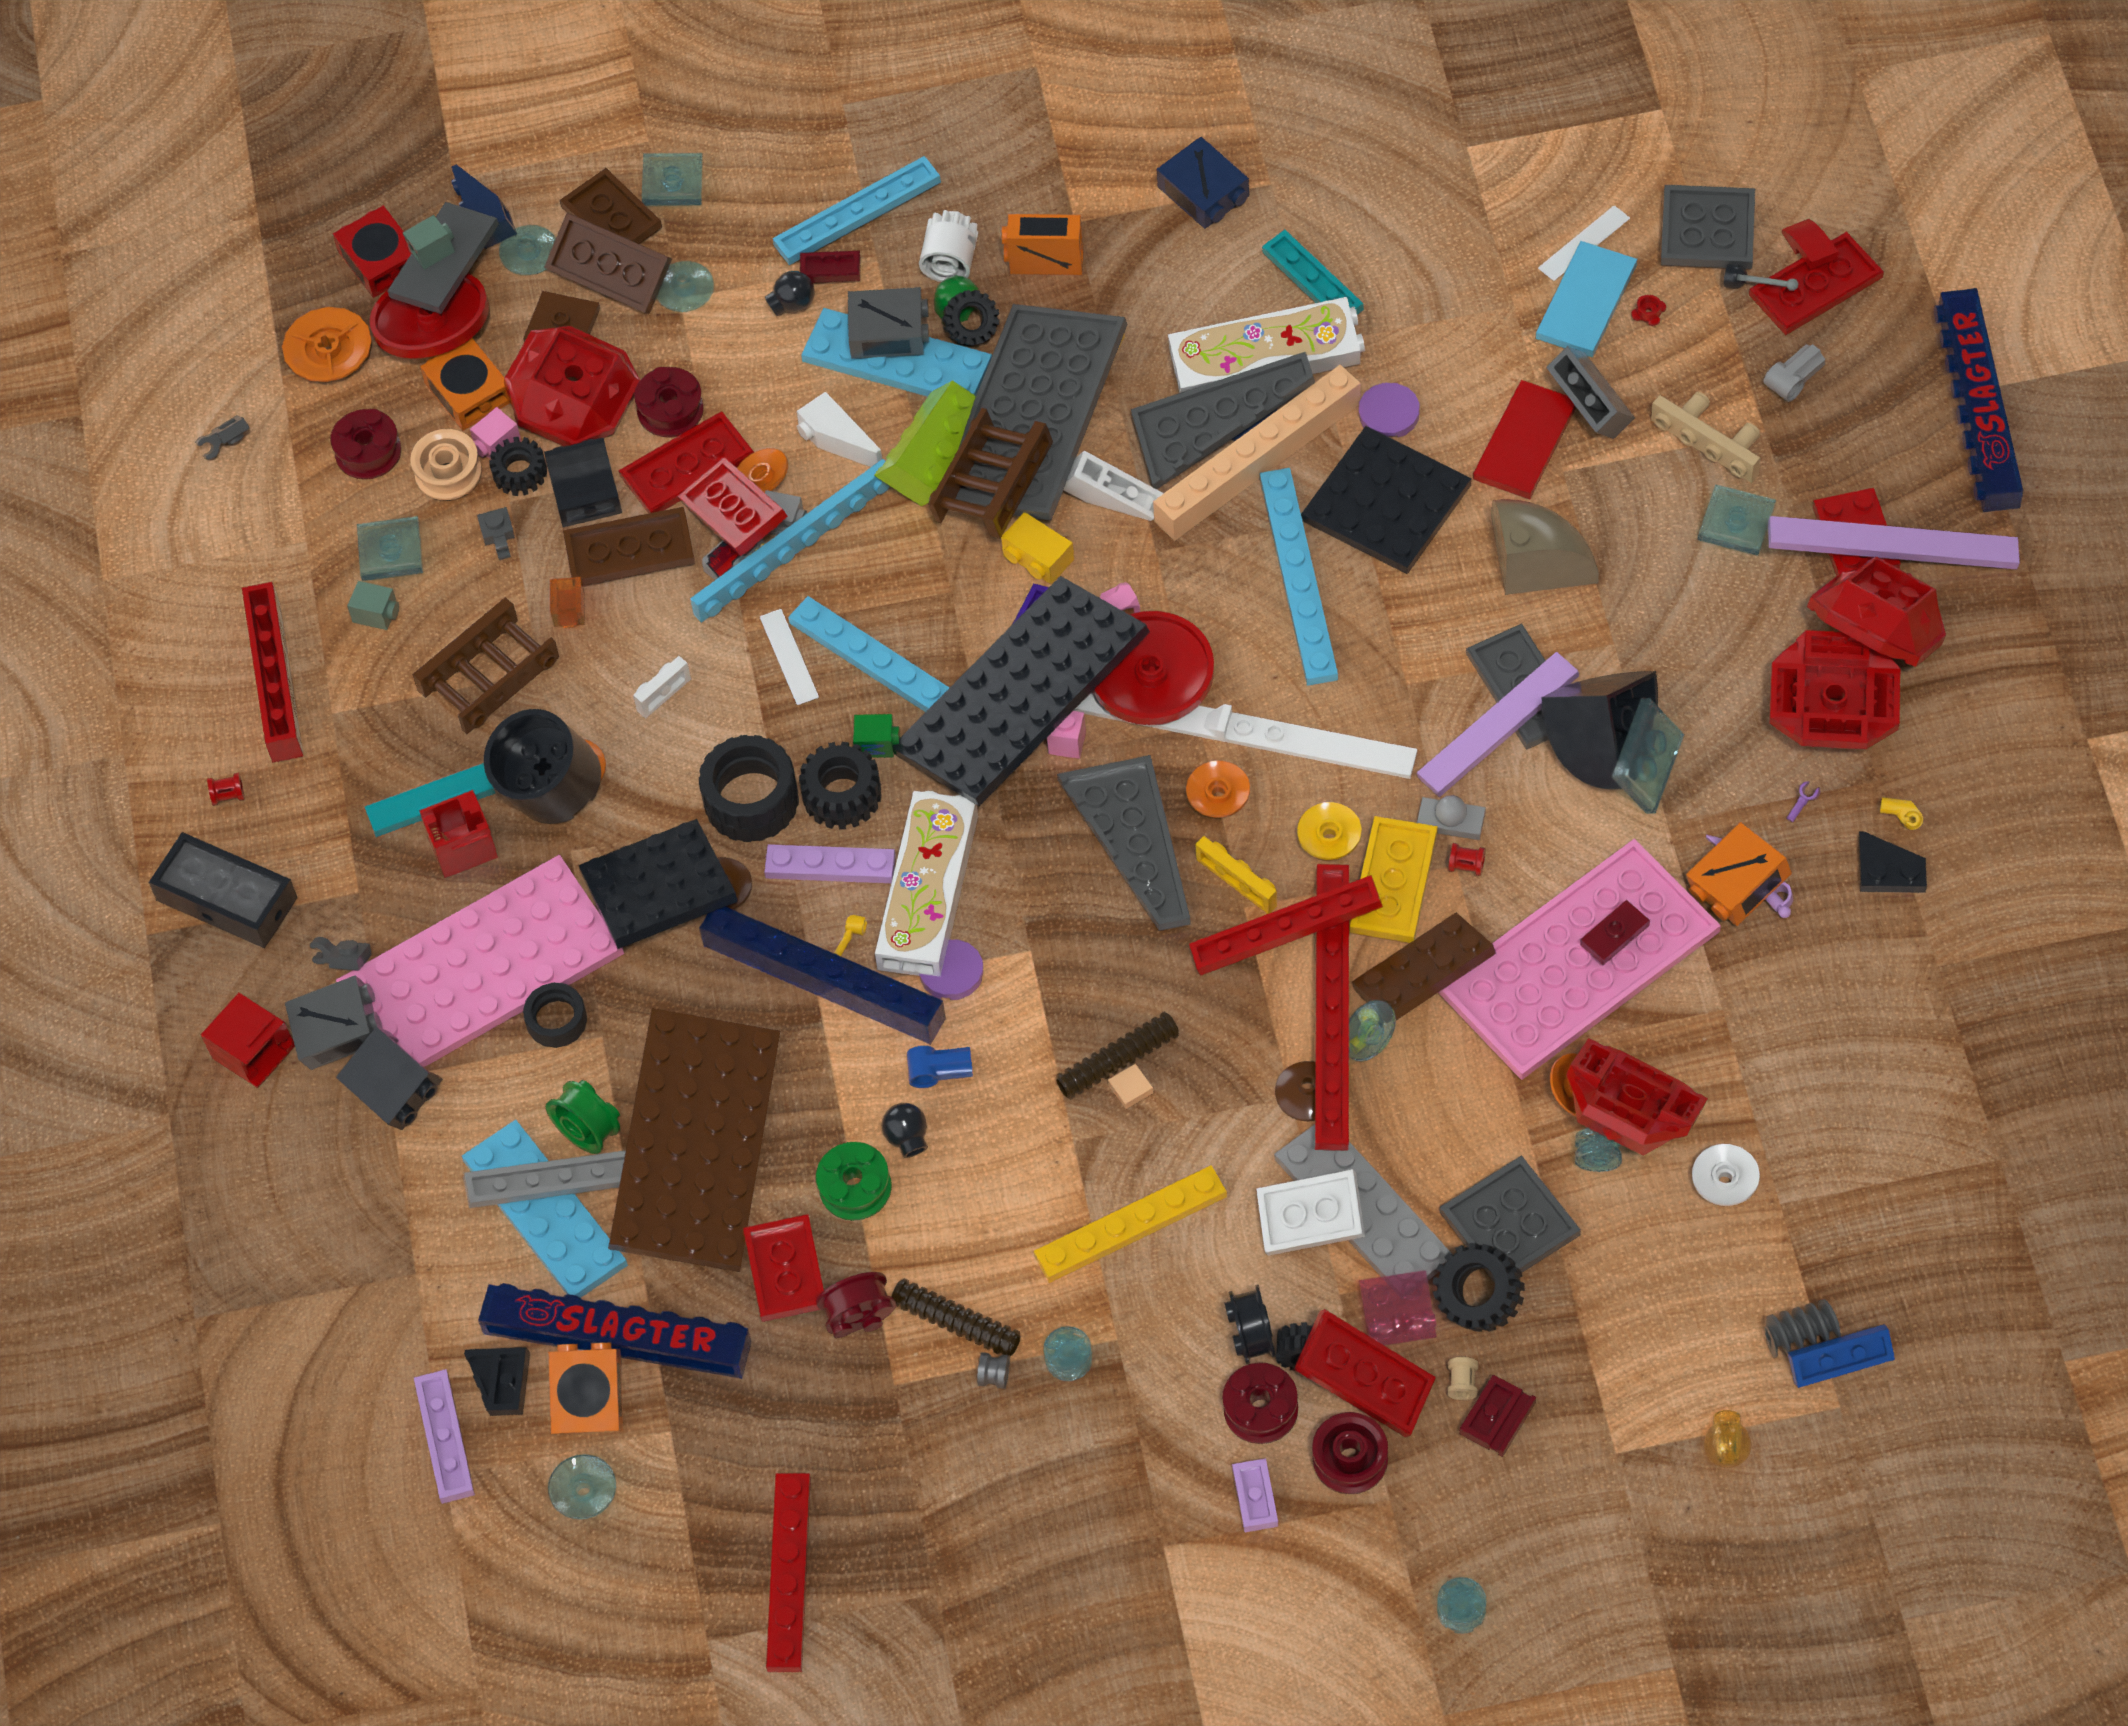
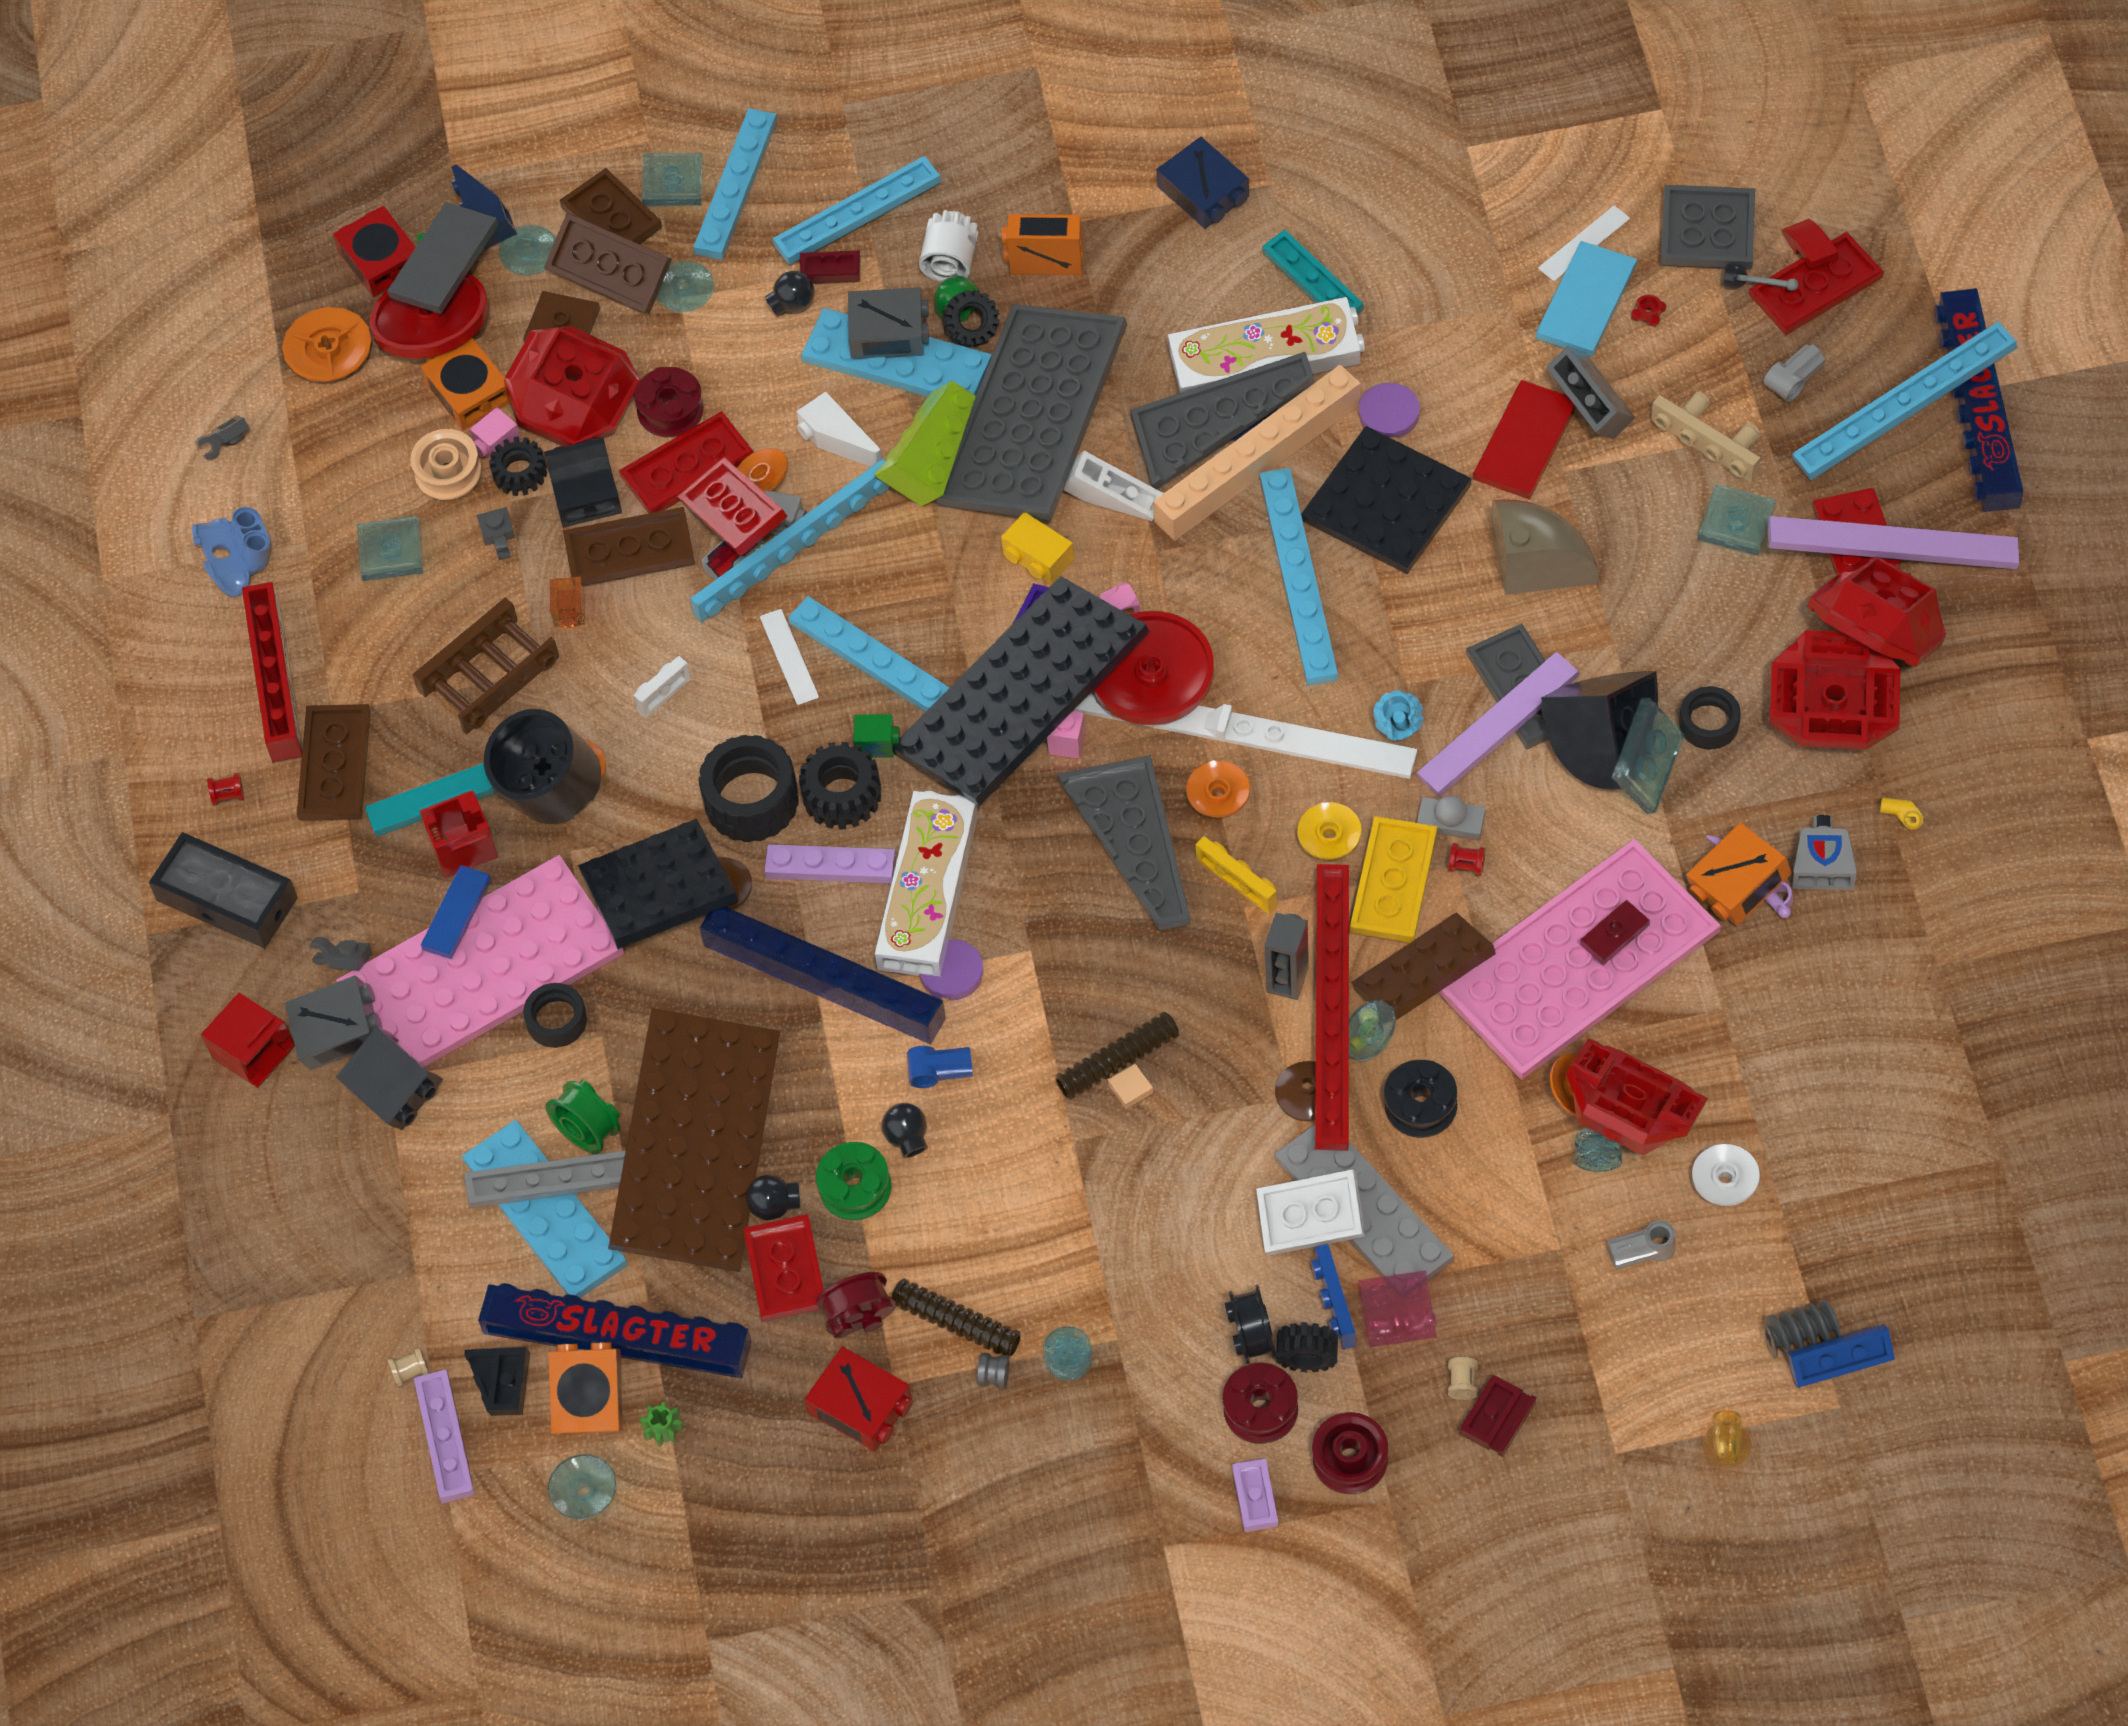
dark red wheel [330,409,401,479] -> none
sand green brick [347,581,399,630] -> none
sand green brick [403,215,455,270] -> none
red plate [766,1473,811,1672] -> none
yellow hand [834,915,867,957] -> none
reddish brown fence [928,408,1053,539] -> none
yellow plate [1033,1165,1227,1283] -> none
red plate [1189,875,1383,976] -> none
red tile [1294,1309,1436,1438] -> none
black tyre [1433,1243,1525,1332] -> none
clear light blue wheel [1437,1577,1486,1634] -> none
dark grey plate [1440,1155,1581,1283] -> none
medium lavender hand [1786,781,1821,823] -> none
black wing [1858,831,1927,893] -> none
none -> medium blue piece [192,507,270,597]
none -> reddish brown plate [297,704,371,820]
none -> tan bush [388,1347,429,1387]
none -> blue tile [421,865,491,959]
none -> bright green gear [640,1401,683,1447]
none -> medium azure plate [693,108,777,260]
none -> black piece [746,1175,800,1221]
none -> red brick [804,1346,913,1452]
none -> dark grey brick [1265,912,1309,1000]
none -> blue plate [1311,1244,1356,1350]
none -> medium azure piece [1373,690,1424,741]
none -> black wheel [1384,1060,1458,1138]
none -> light grey piece [1607,1220,1676,1270]
none -> black tyre [1679,686,1741,750]
none -> medium azure plate [1792,321,2017,480]
none -> light grey torso [1792,815,1857,890]

